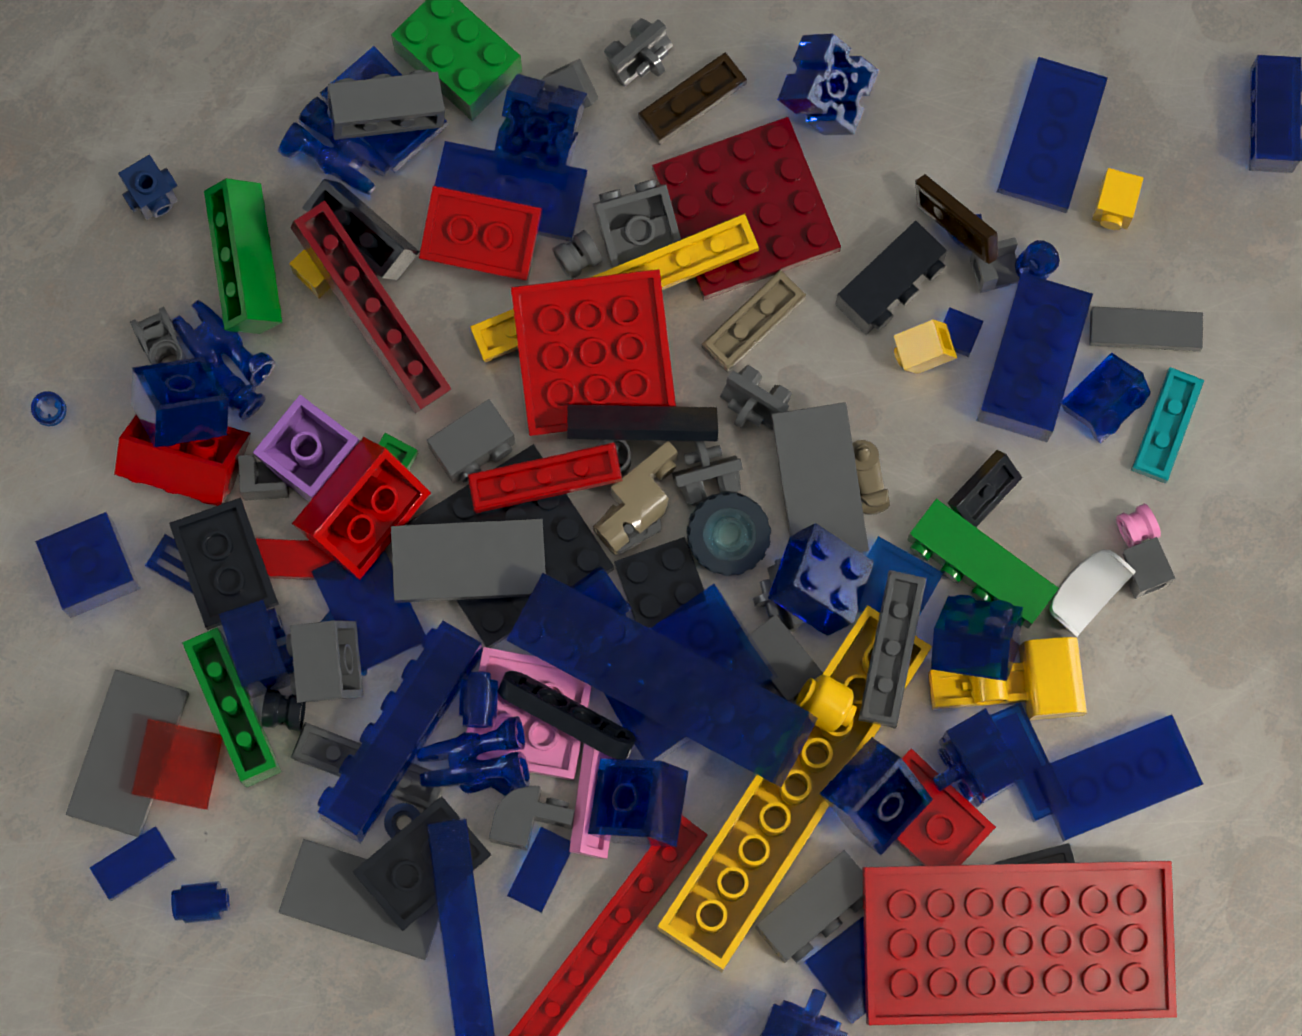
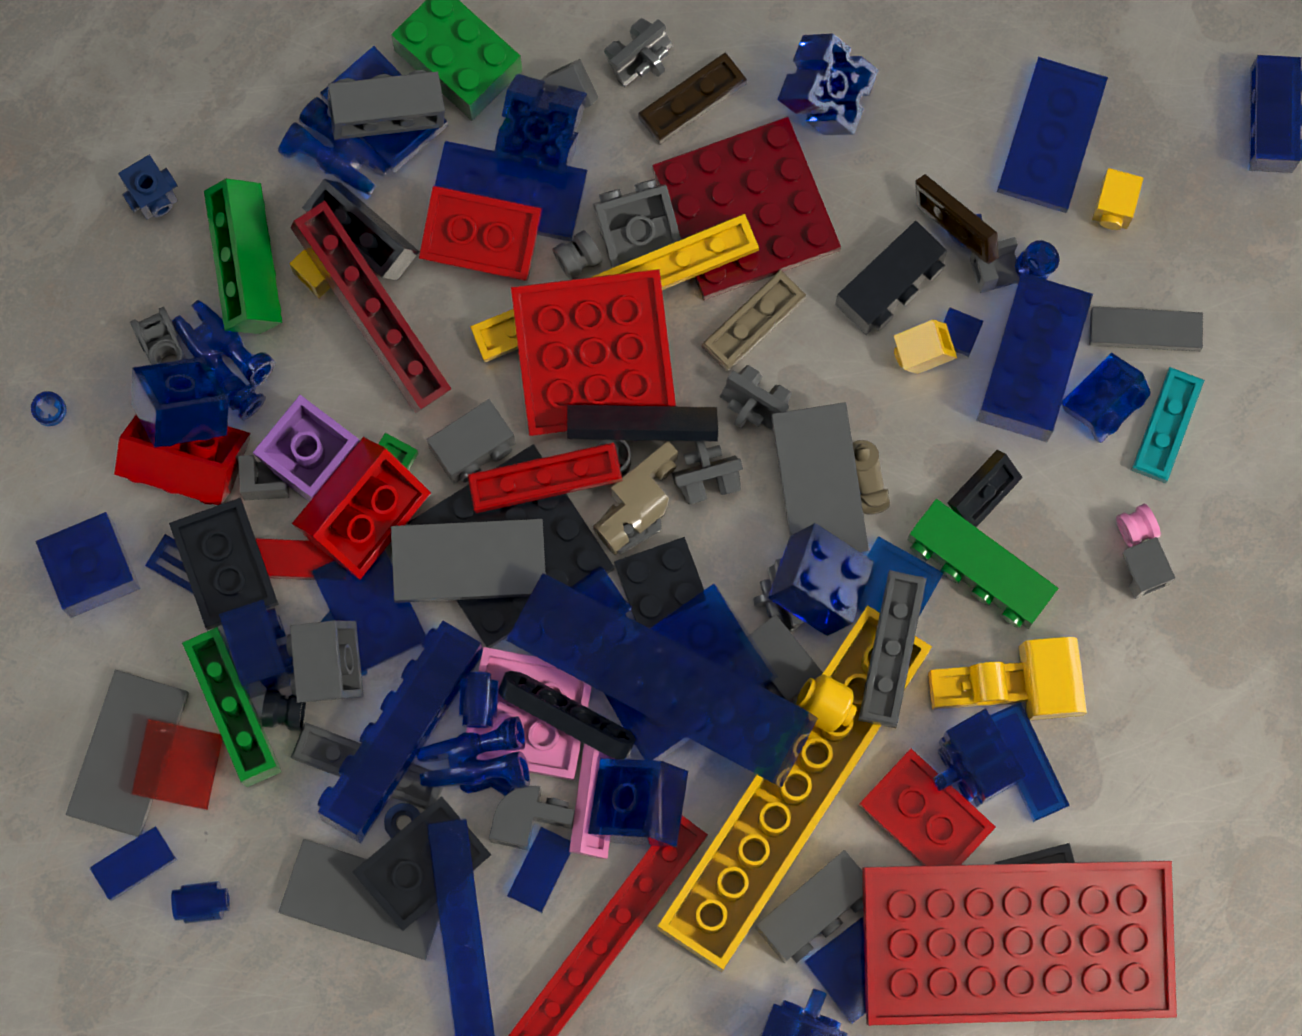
black wheel [686,491,771,576] -> none
clear blue brick [819,737,933,855] -> none
clear blue brick [931,595,1023,681] -> none
clear blue tile [1032,714,1203,842] -> none
white piece [1049,550,1136,637] -> none

